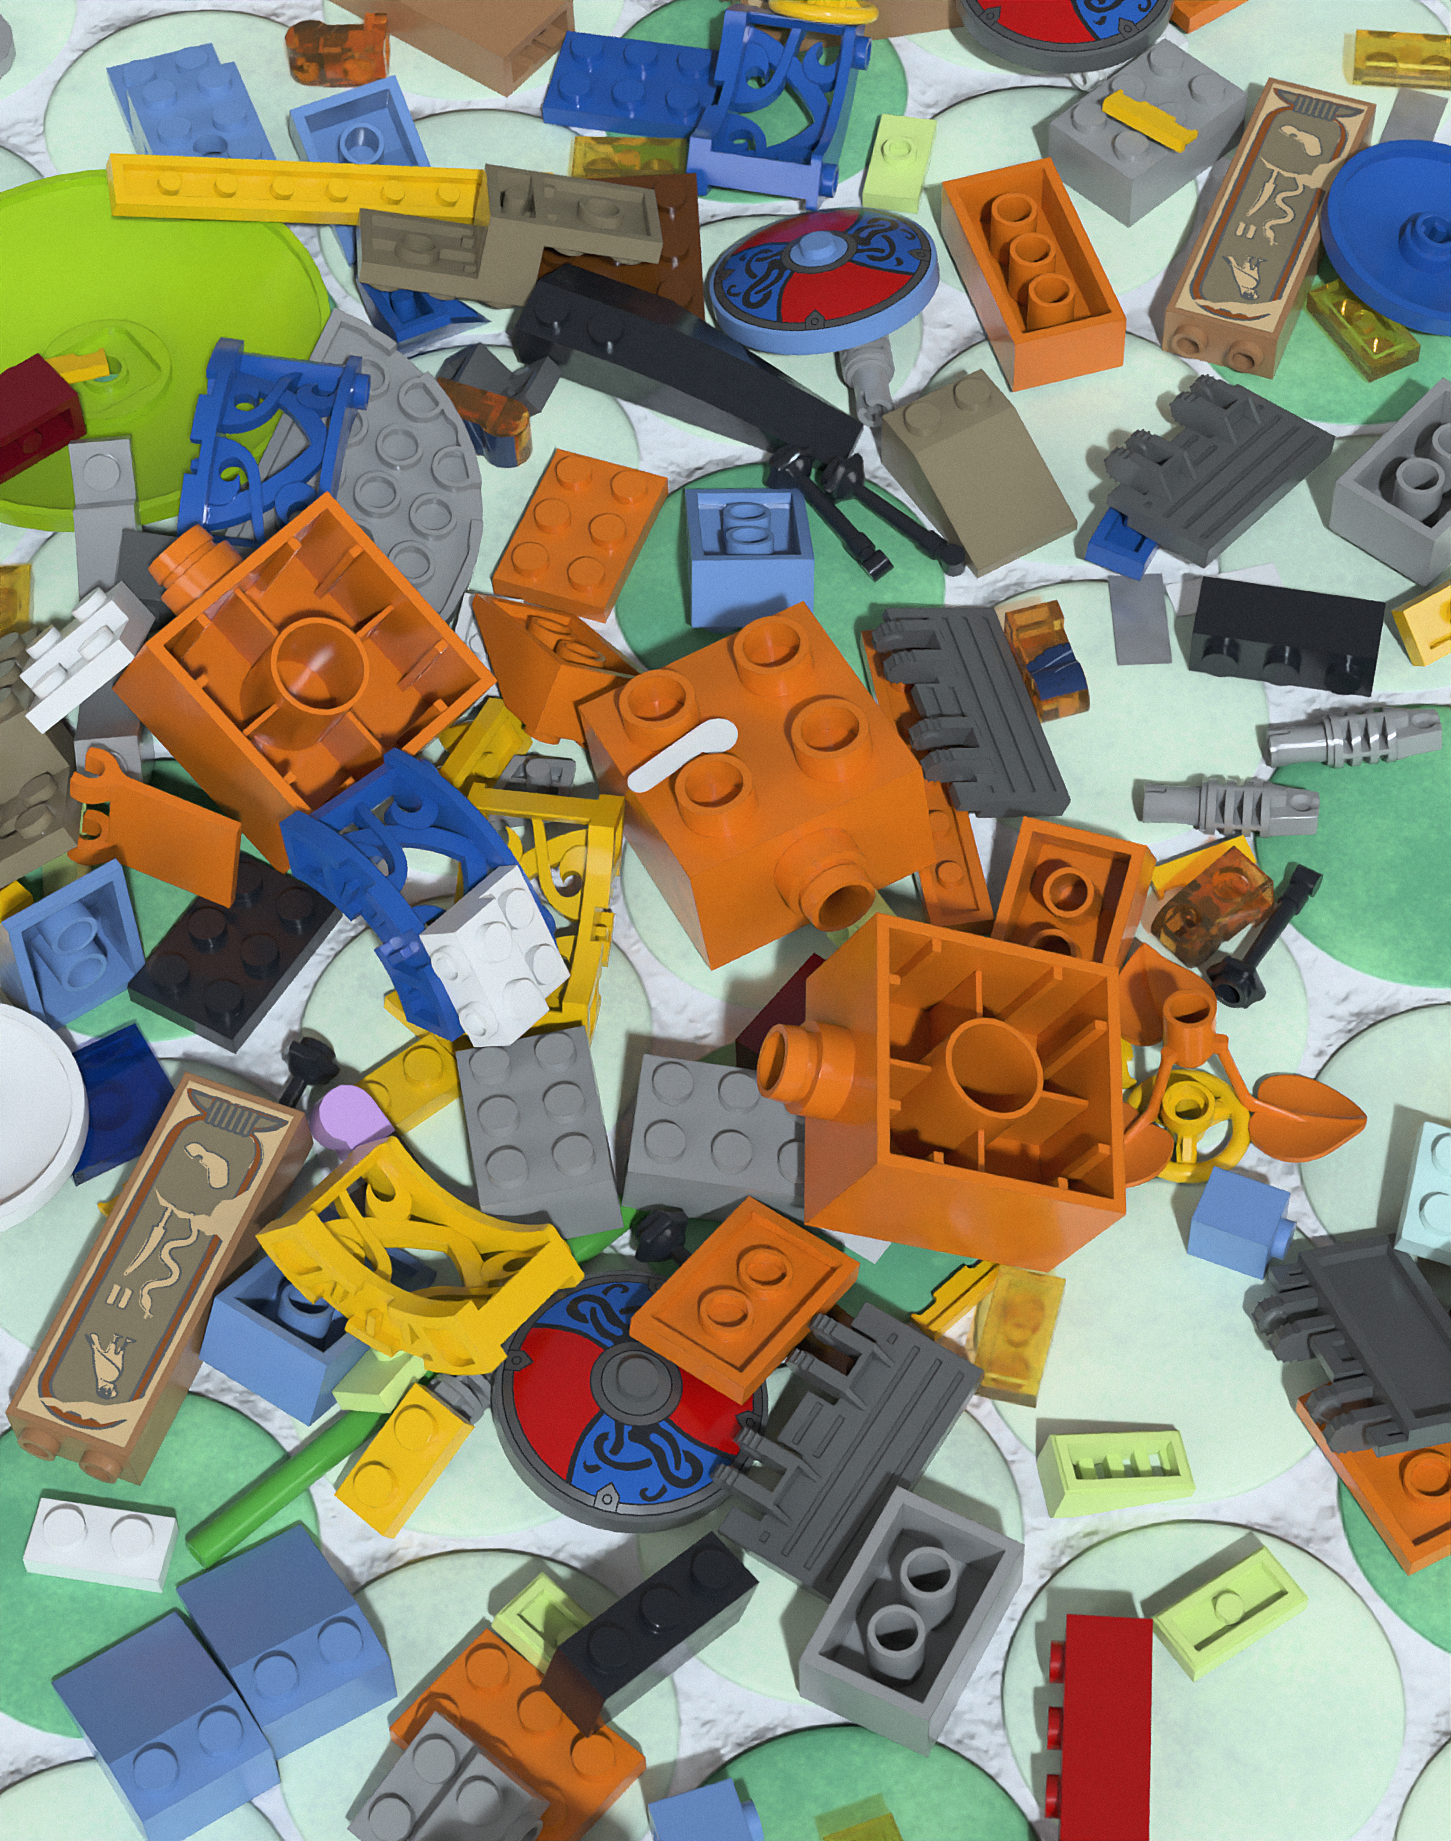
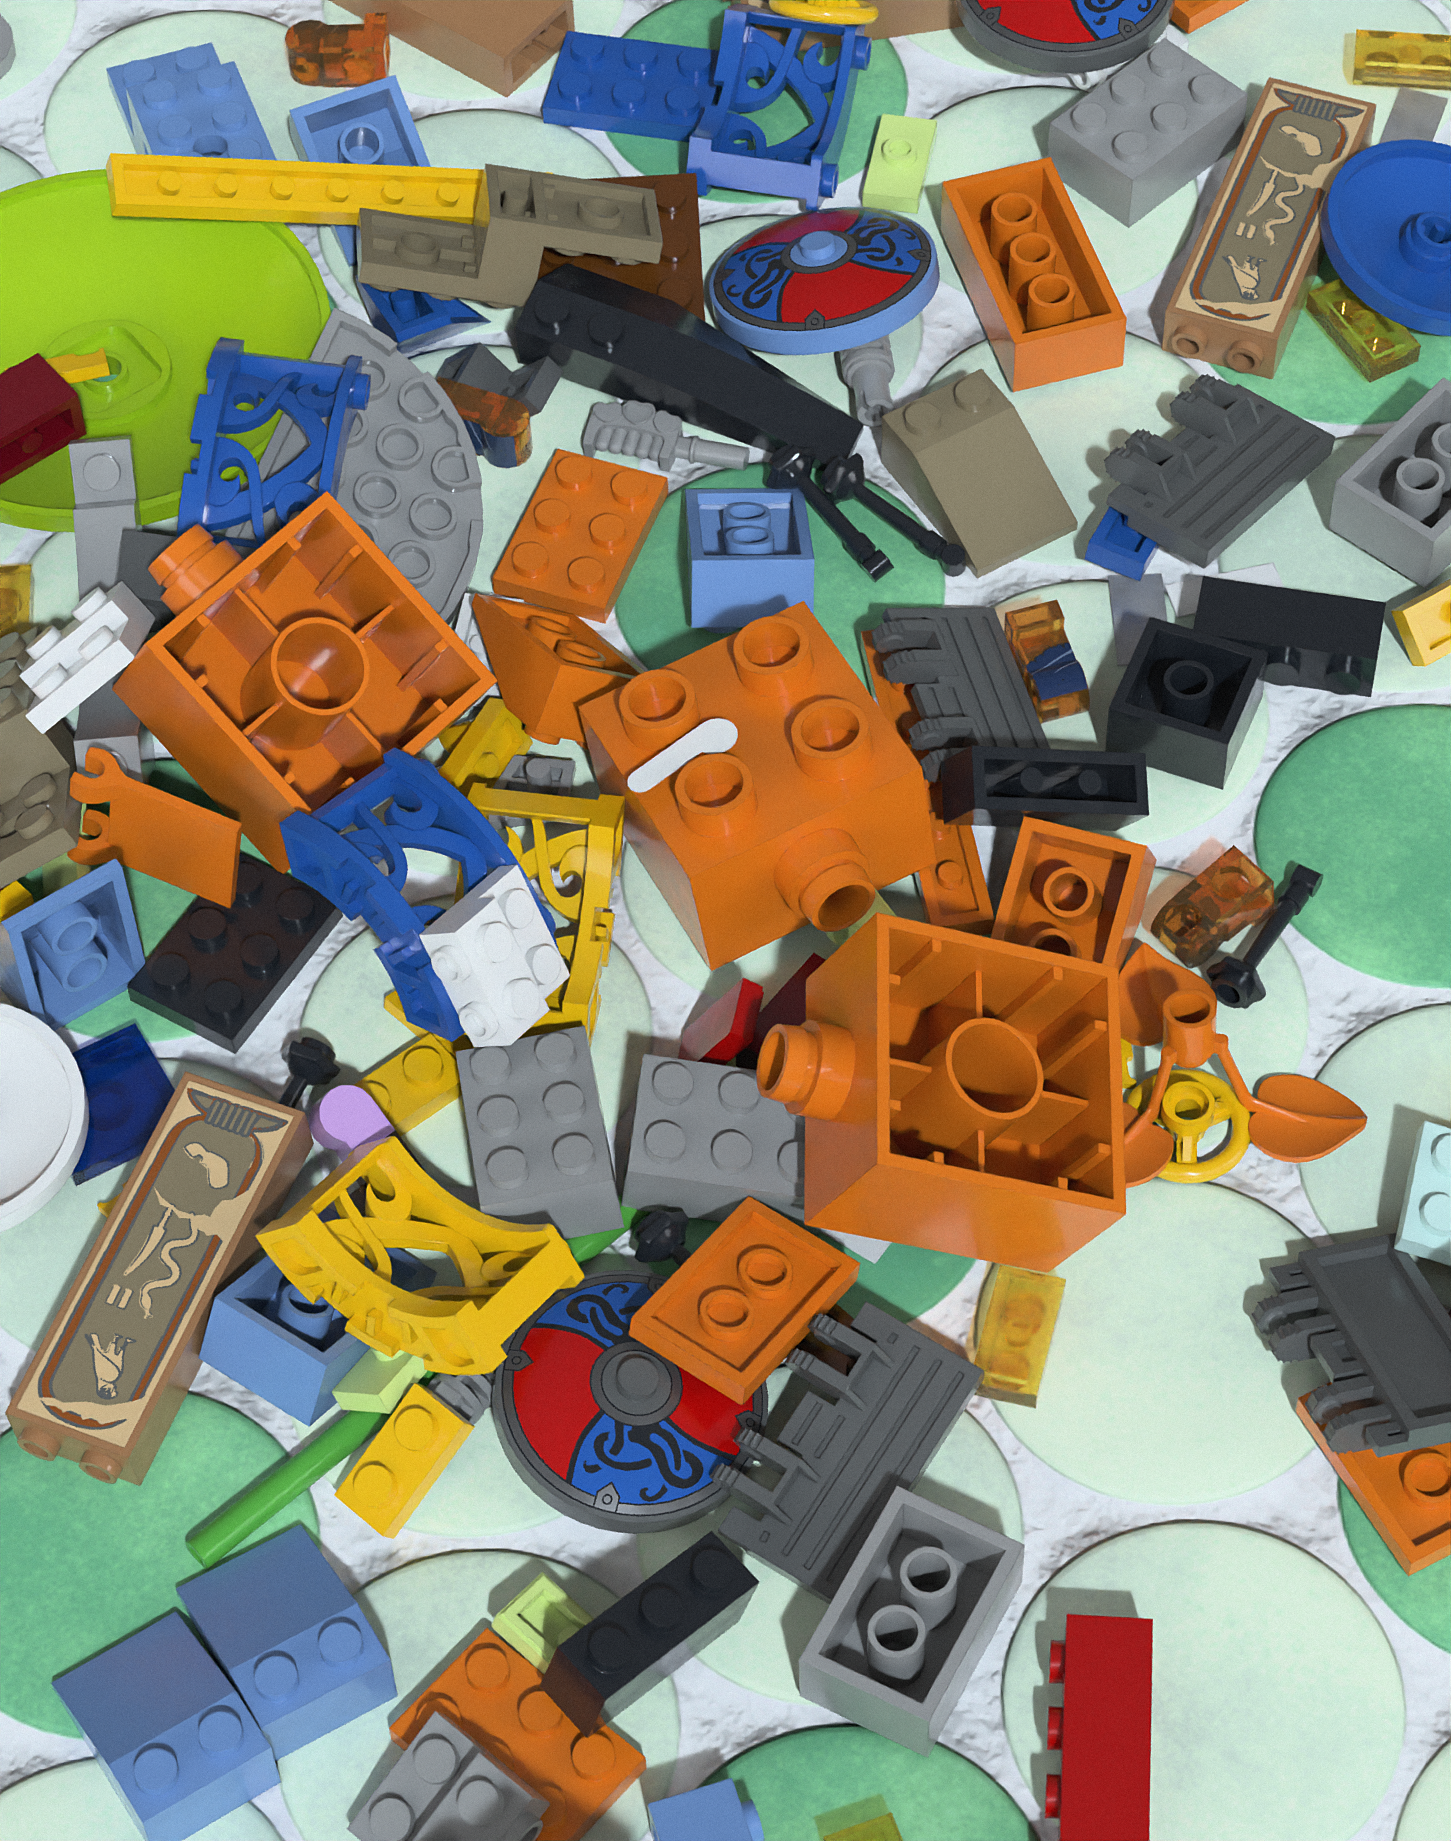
white plate [23,1497,179,1593] -> none
clear yellow plate [571,136,687,179] -> none
yellow piece [910,1260,1014,1341] -> none
yellowish green slope [1037,1430,1196,1518] -> none
yellow piece [1102,89,1199,153] -> none
light grey hinge [1143,778,1320,839] -> none
yellow piece [1150,835,1257,901] -> none
yellowish green plate [1151,1545,1309,1682] -> none
medium blue brick [1187,1166,1297,1280] -> none
light grey hinge [1266,707,1442,769] -> none
none -> light grey piece [583,400,750,472]
none -> red tile [677,978,764,1066]
none -> black brick [940,746,1149,831]
none -> black brick [1105,617,1268,790]

